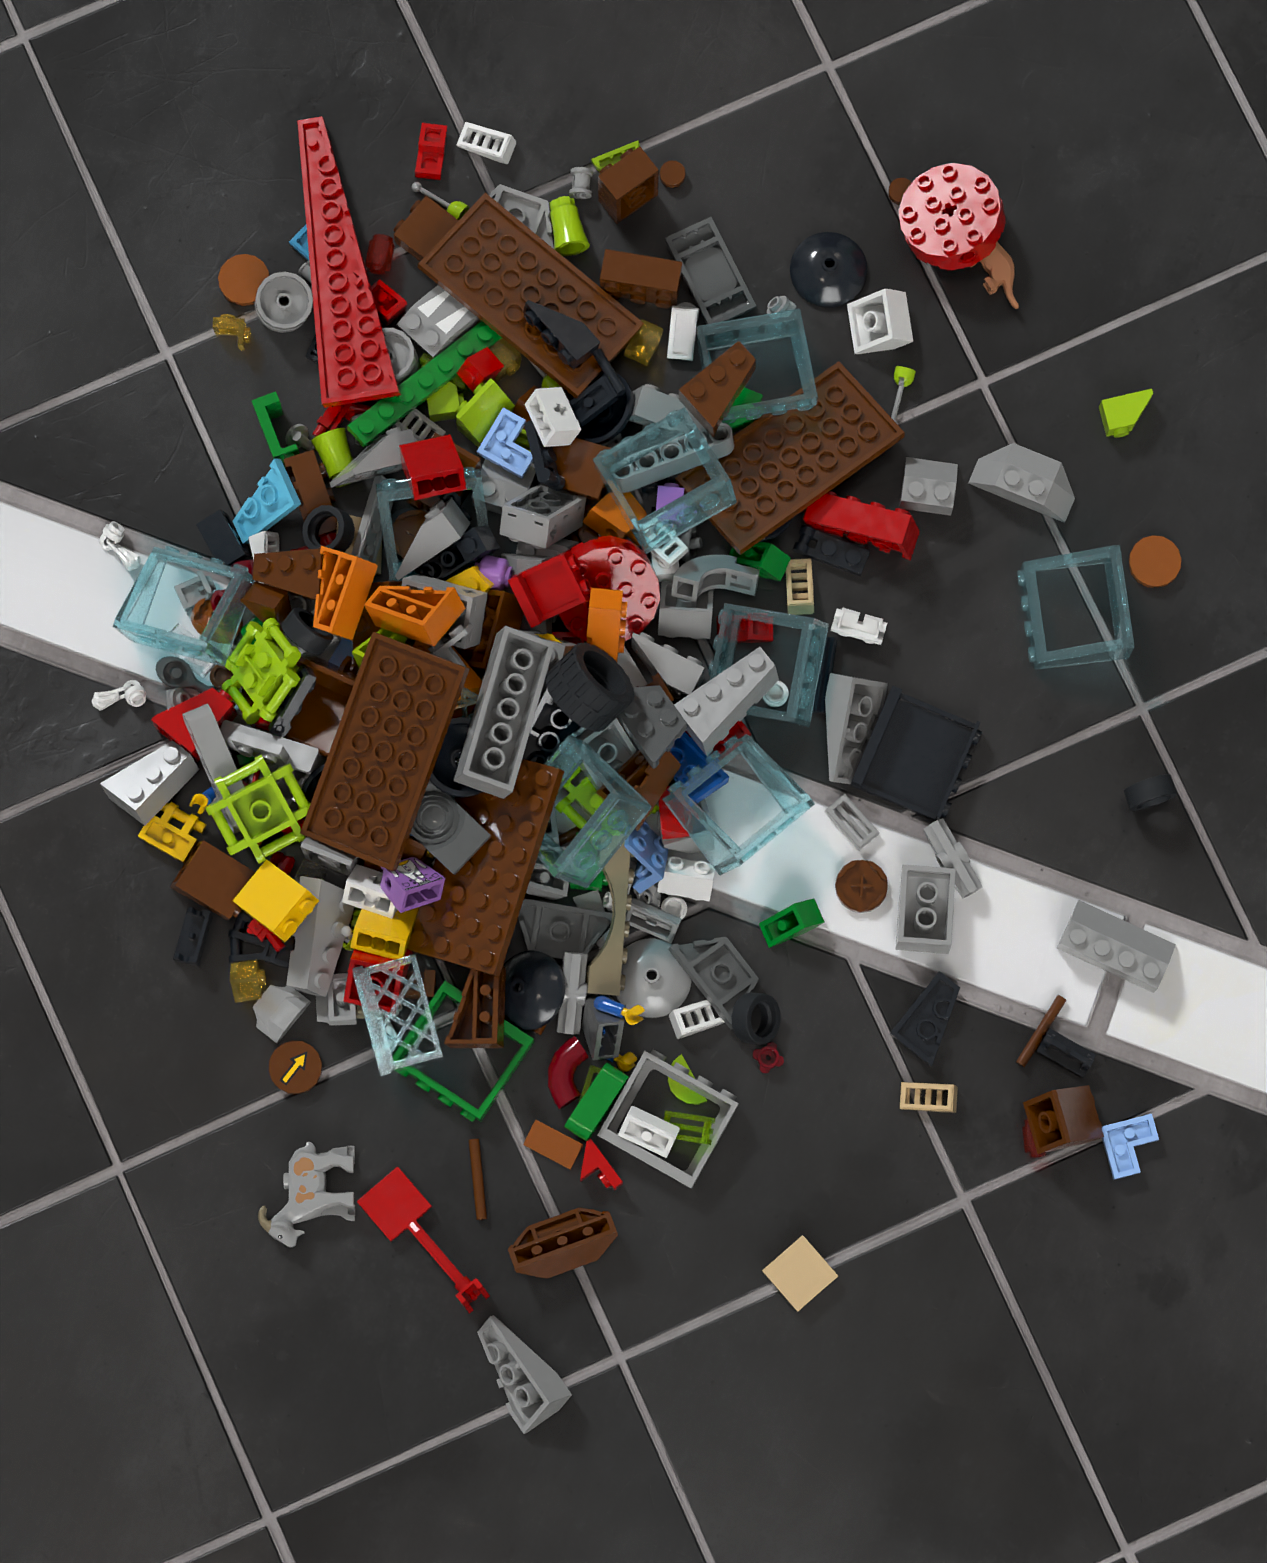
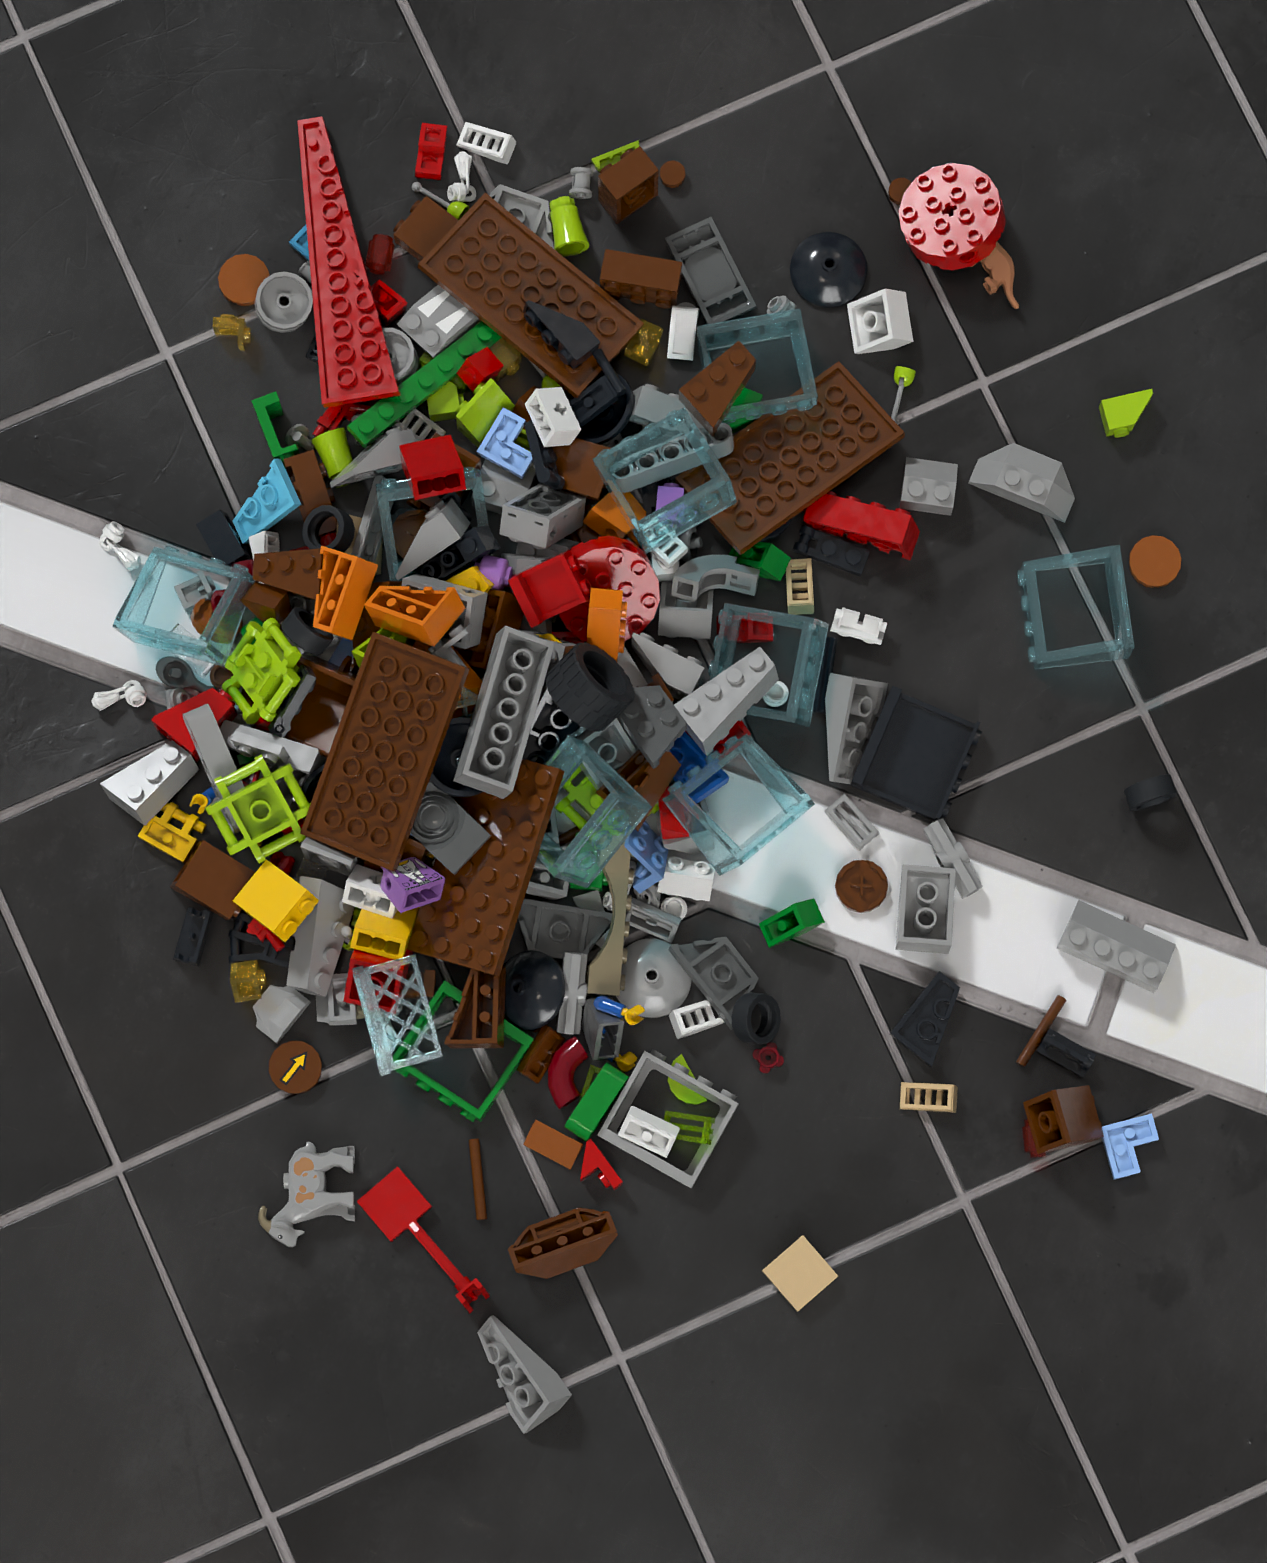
none -> white piece [447,151,476,202]
none -> reddish brown plate [516,1025,565,1084]

